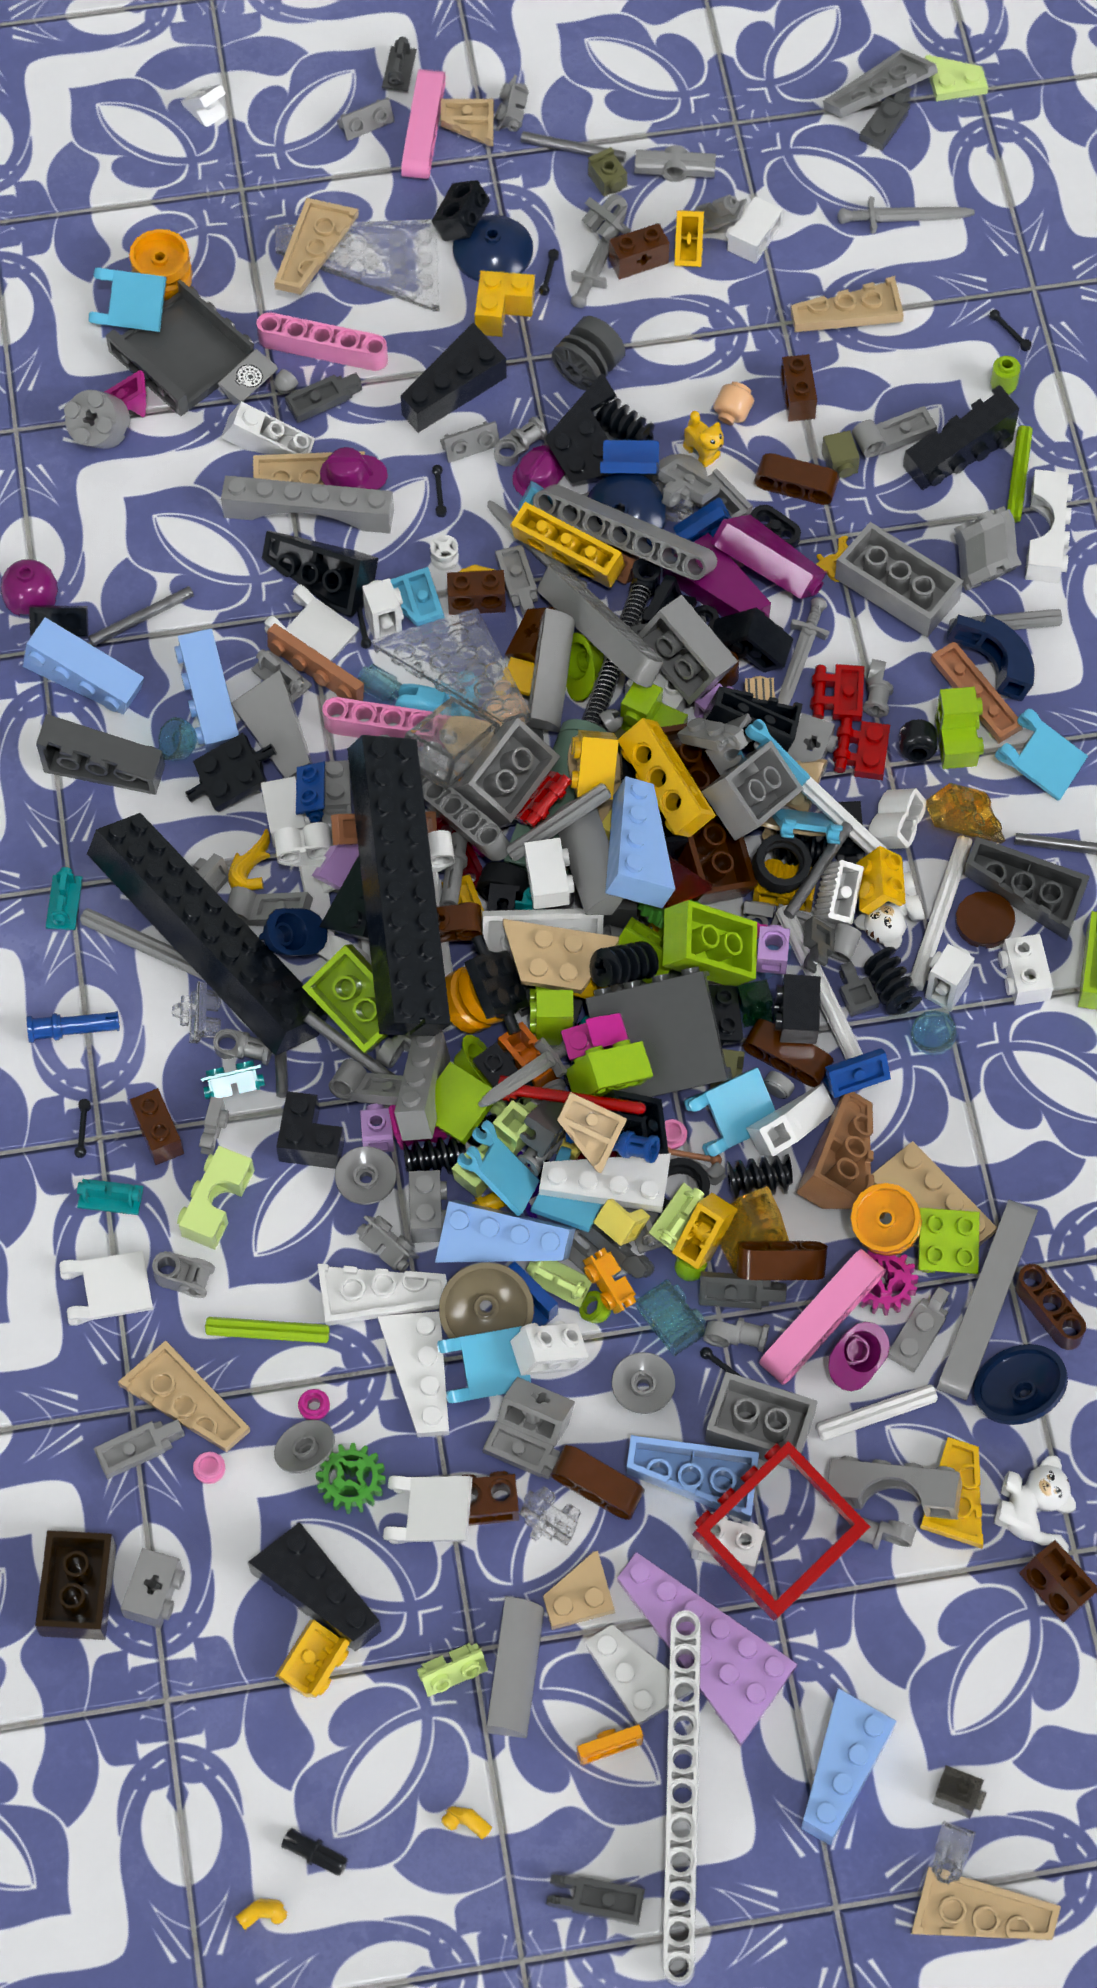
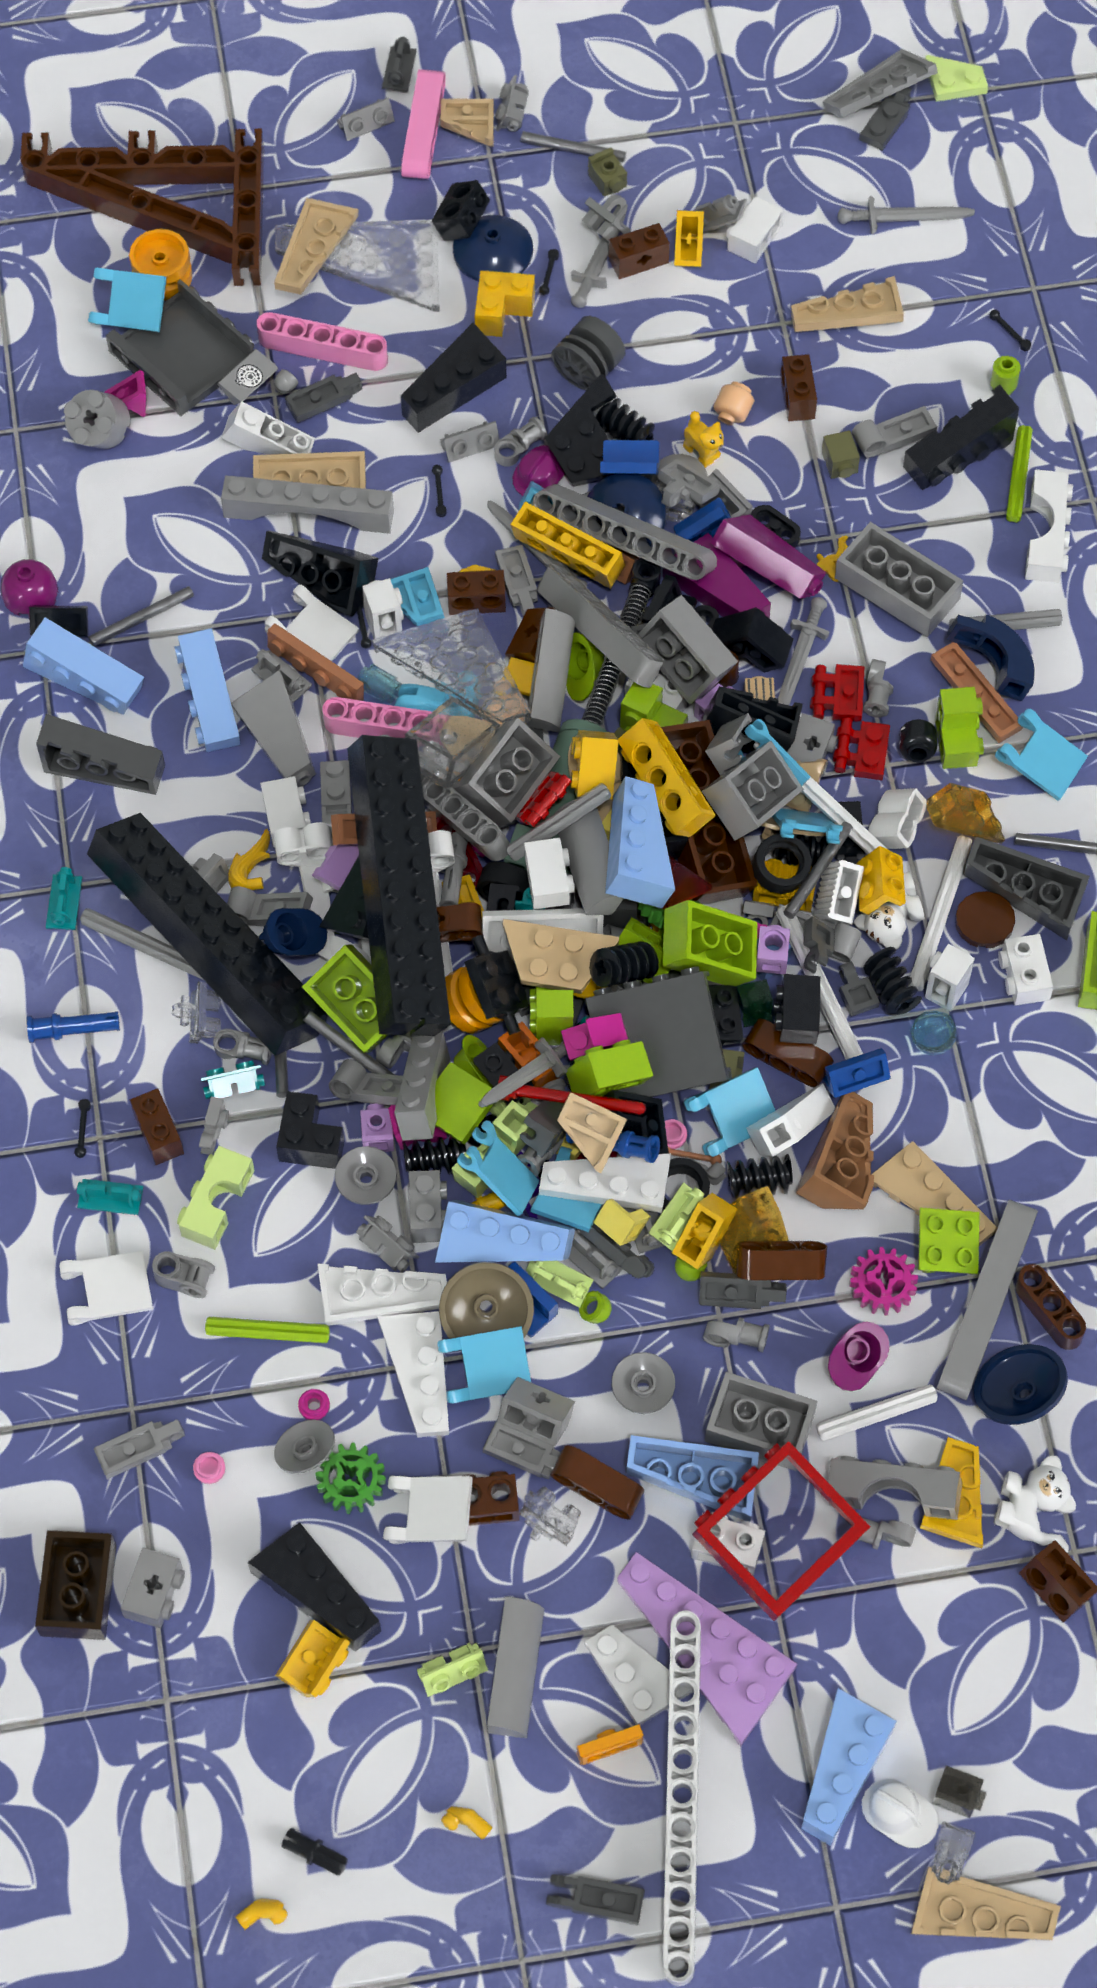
tan wing [118,1340,250,1453] -> none
clear light blue hair [158,717,197,761] -> none
white slope [181,85,226,127] -> none
black plate [185,733,277,812] -> none
blue hinge [296,761,325,823] -> none
magenta piece [320,447,388,490] -> none
white wheel [430,535,459,571] -> none
white brick [510,1321,589,1376] -> none
tan wing [543,1551,615,1630] -> none
light orange hinge [582,1247,637,1314] -> none
light grey hinge [598,709,623,733] -> none
light grey piece [635,145,716,182] -> none
clear light blue brick [636,1279,706,1357] -> none
light grey hinge [677,718,748,752] -> none
black hinge [700,1347,742,1377] -> none
reddish brown beam [754,453,840,505] -> none
bright pink beam [759,1249,886,1385] -> none
light grey piece [764,1071,795,1099] -> none
light orange wheel [850,1183,922,1256] -> none
light grey hinge [887,1287,950,1372] -> none
light grey brick [954,506,1022,591] -> none
none -> reddish brown piece [20,128,264,286]
none -> white piece [862,1779,938,1848]

